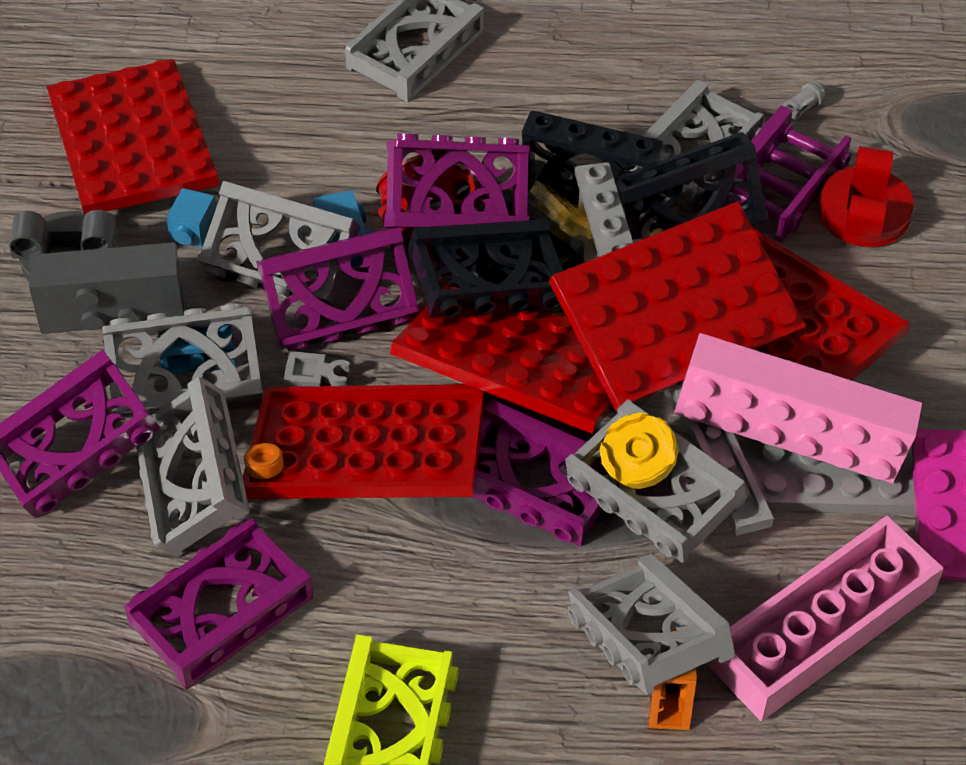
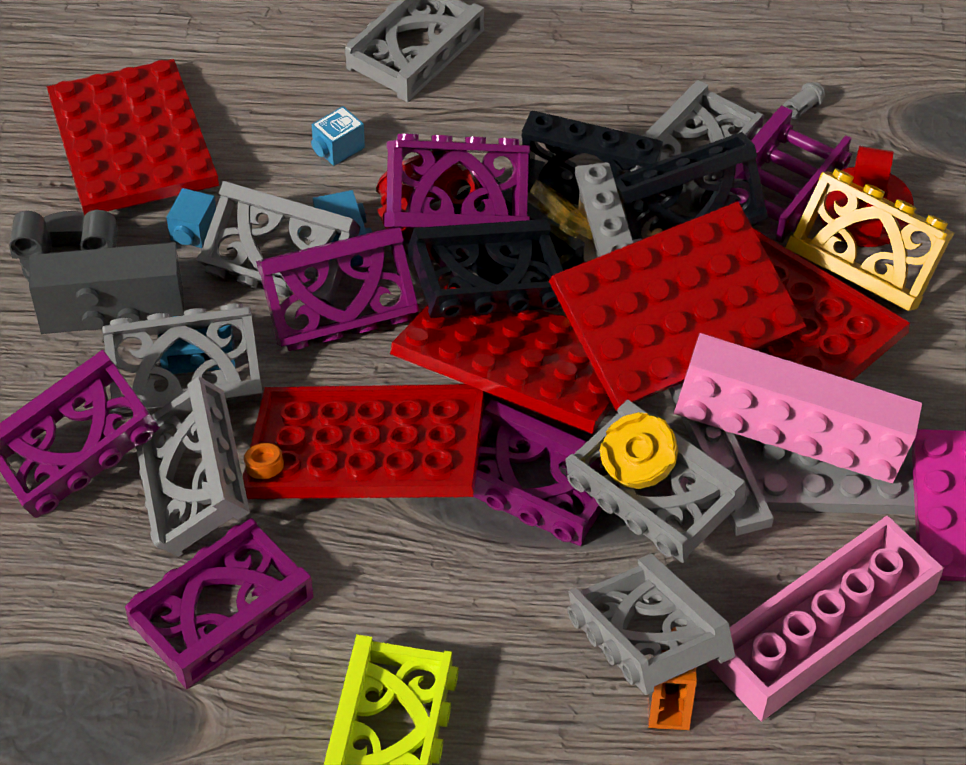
light grey plate [283,351,350,387] -> none
none -> dark azure brick [311,106,365,166]
none -> yellow fence [785,169,954,311]

